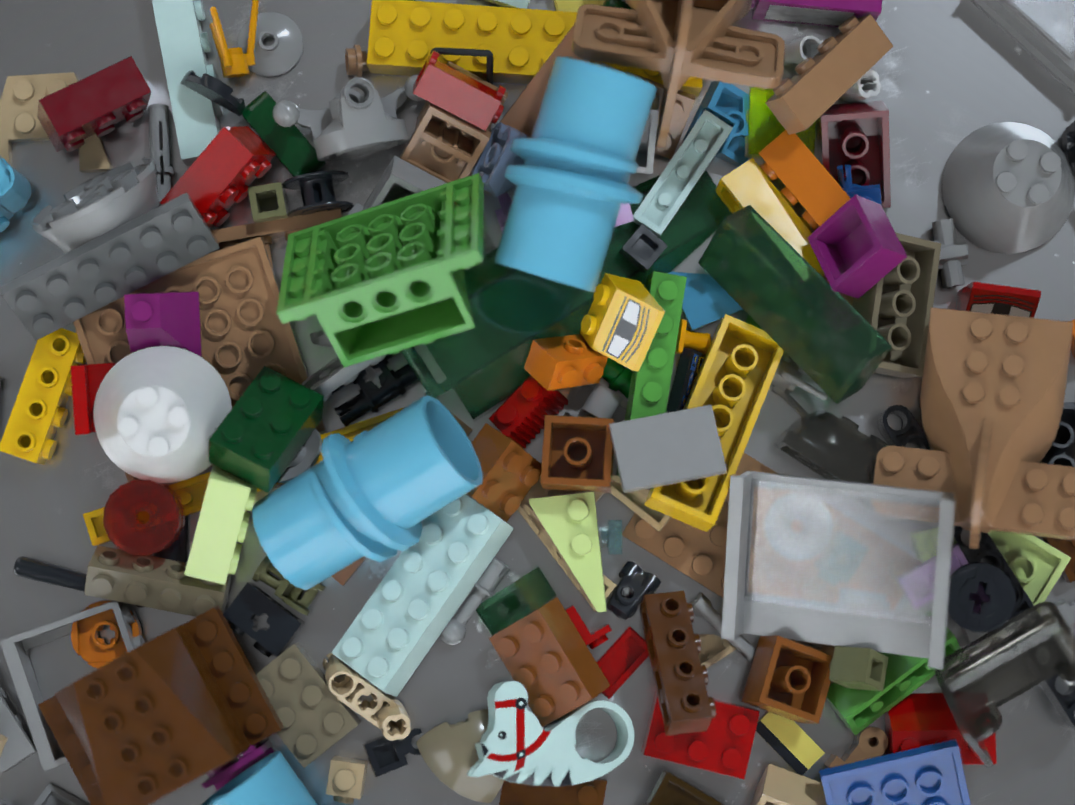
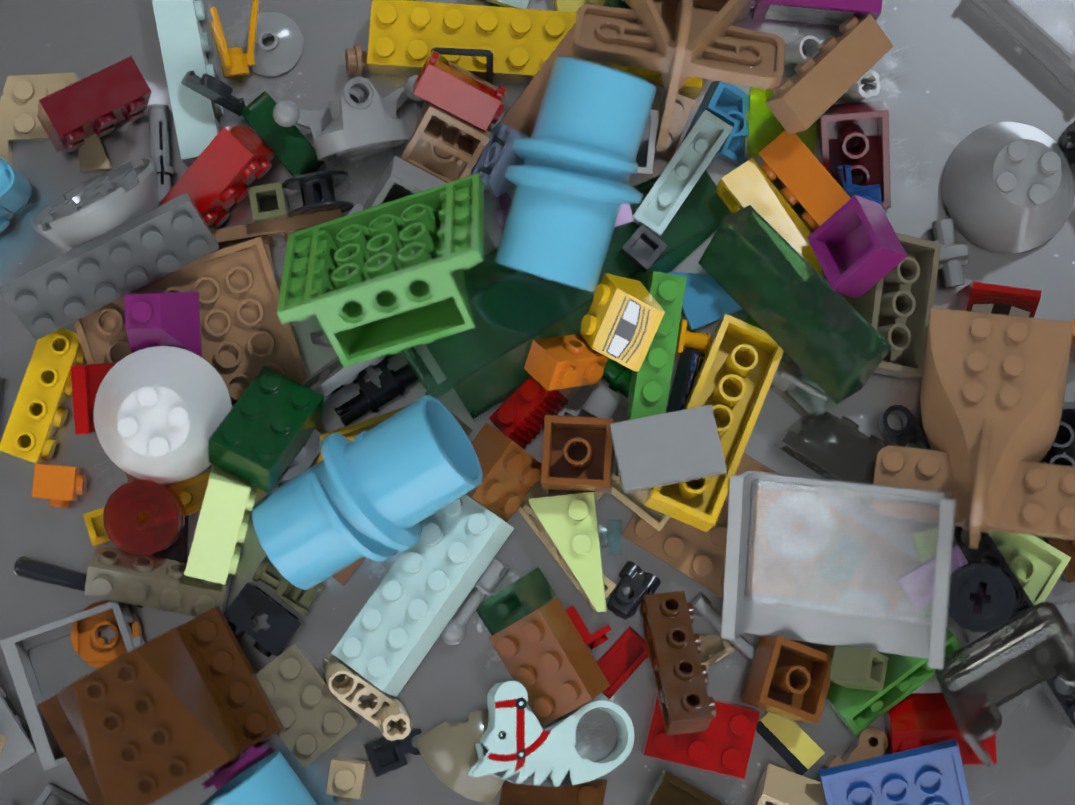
none -> orange brick [31,464,87,508]

